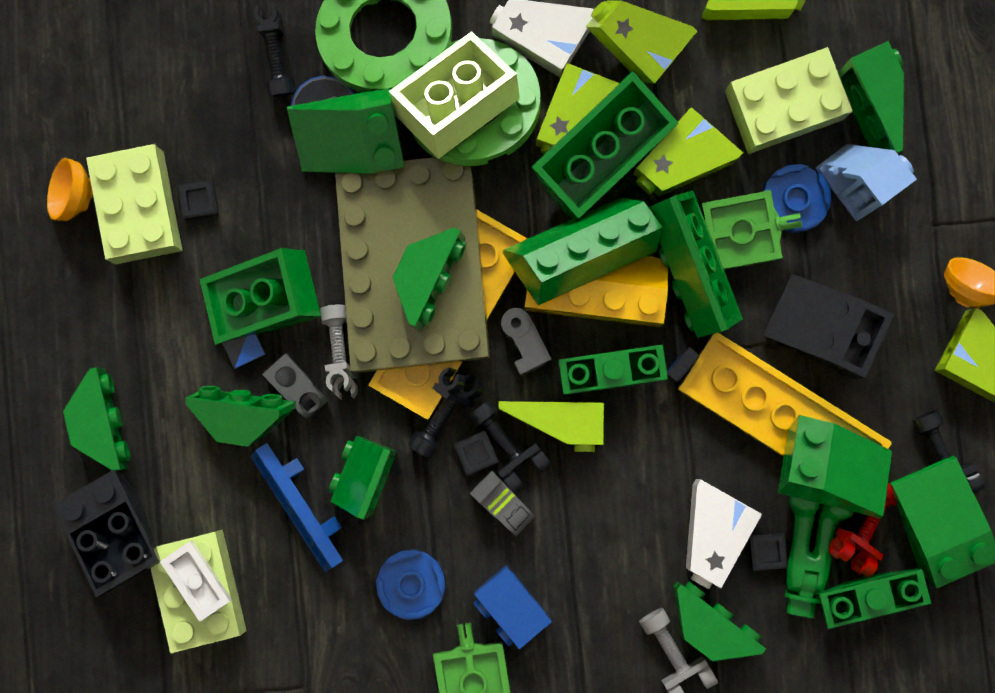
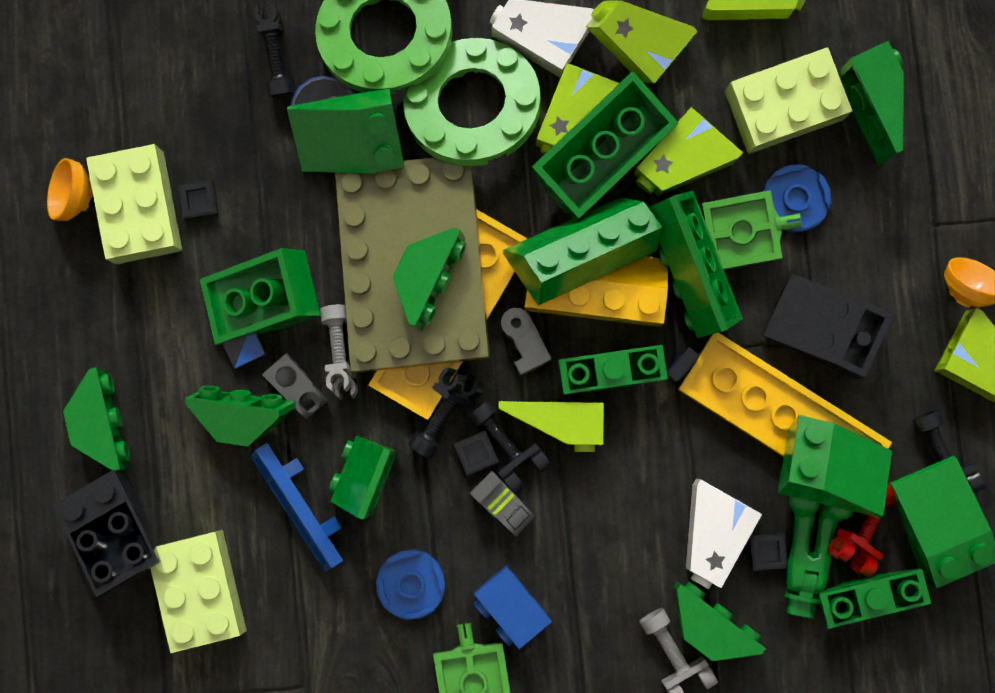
white plate [160,541,232,622] -> none
yellowish green brick [389,32,520,159] -> none
light blue wedge [815,144,917,221] -> none

